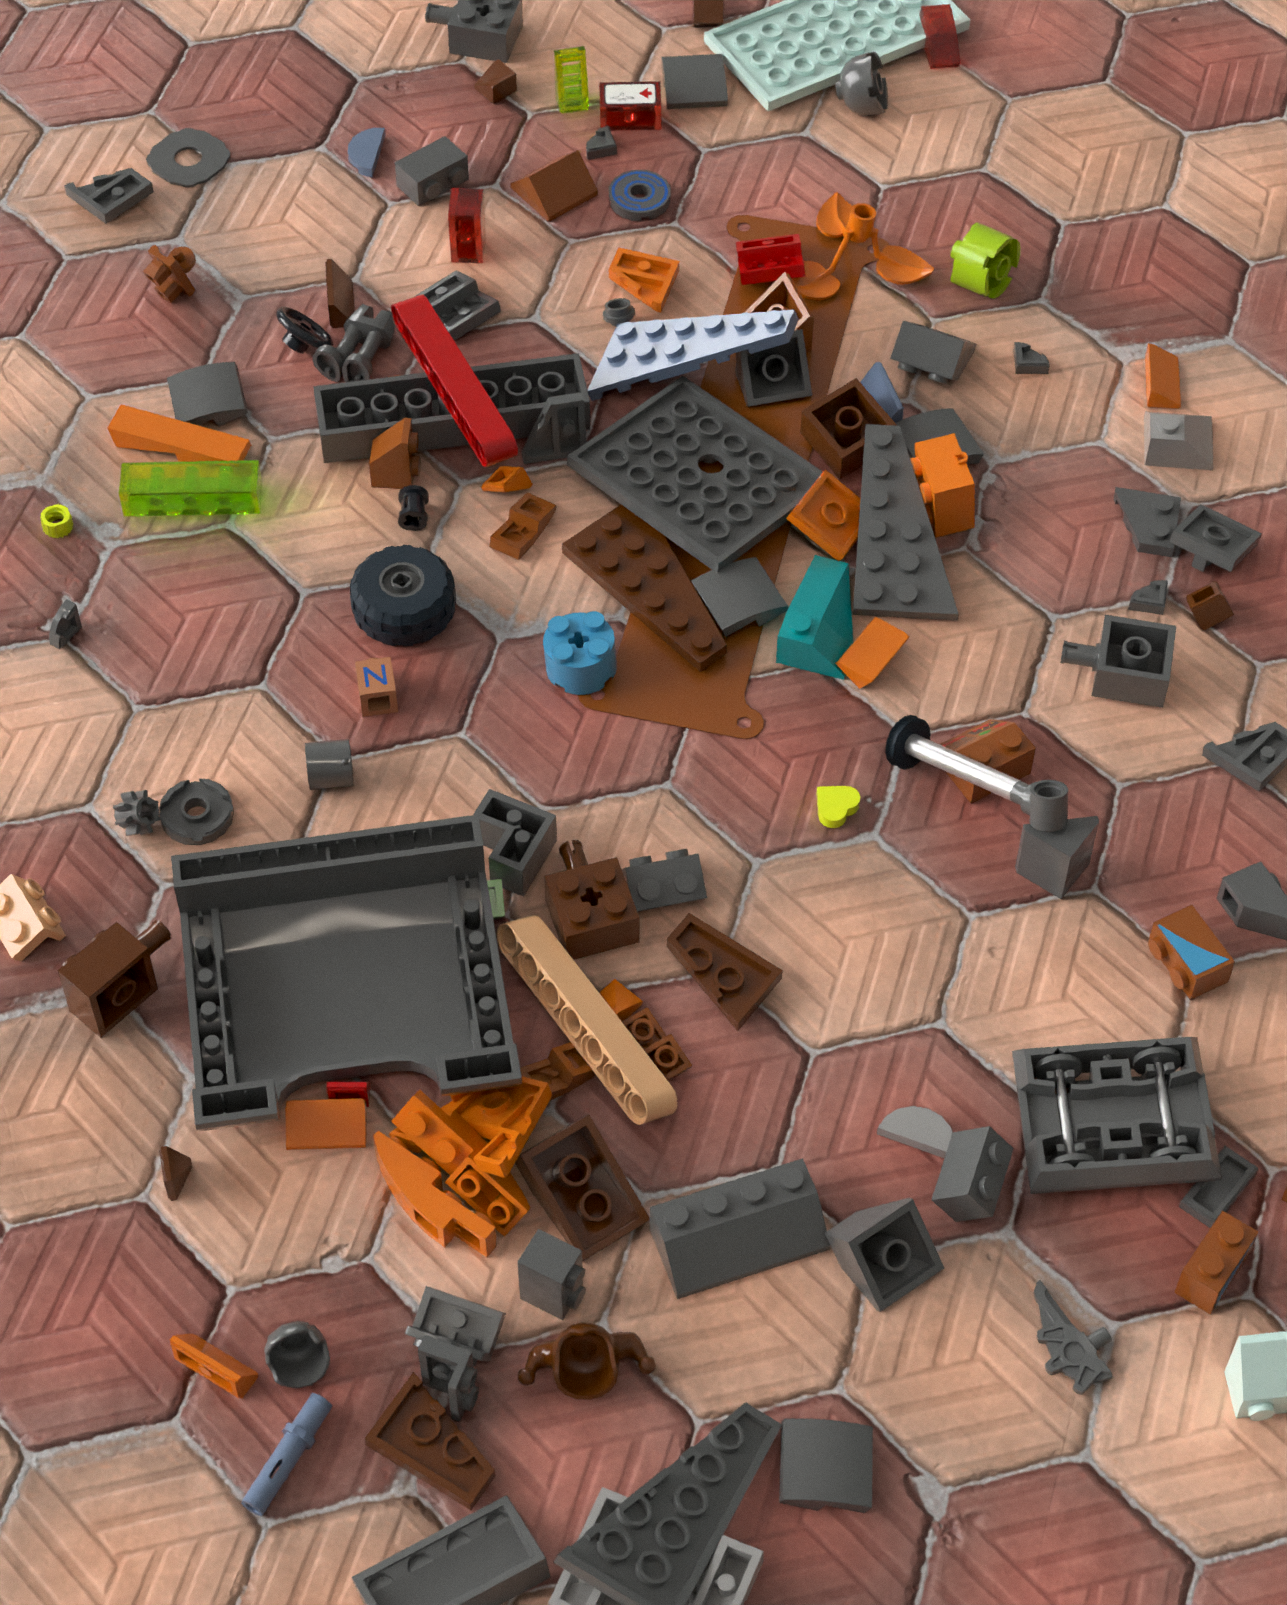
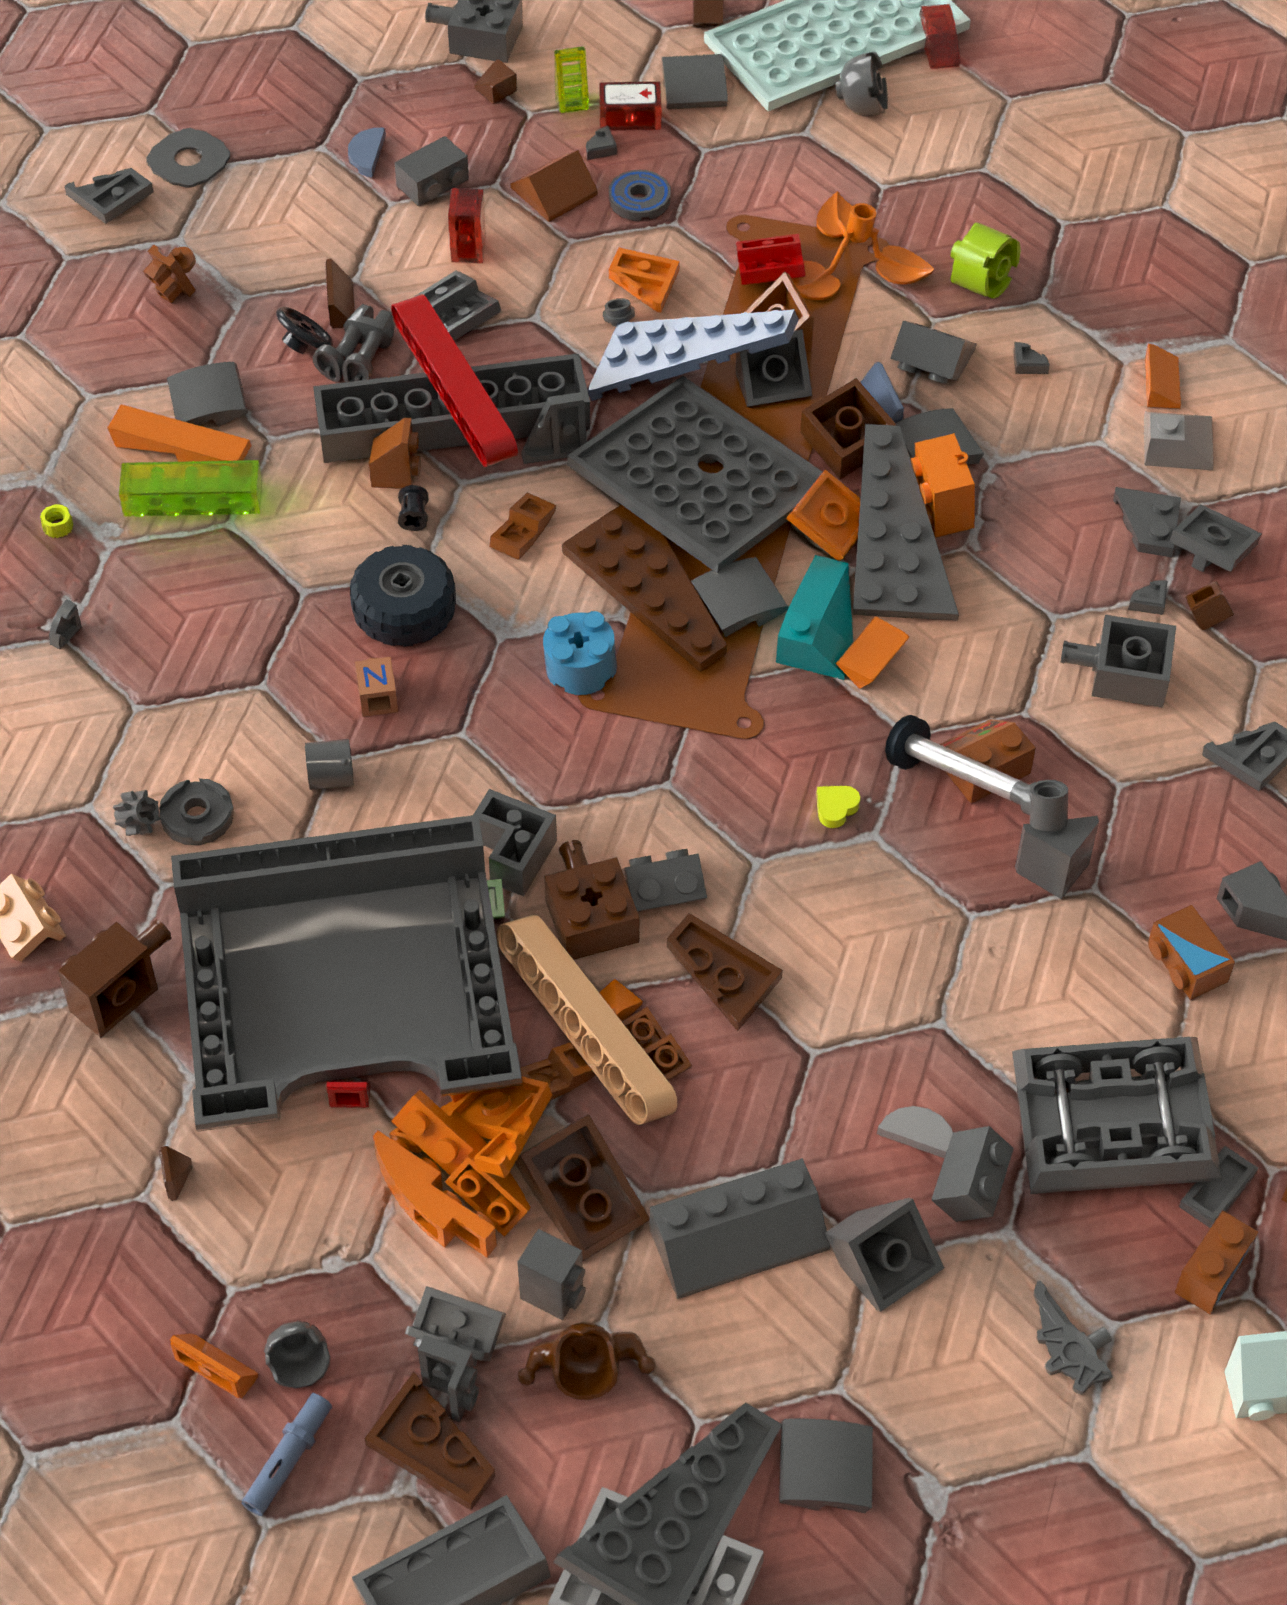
orange slope [285,1099,367,1150] -> none
orange slope [481,466,533,492] -> none

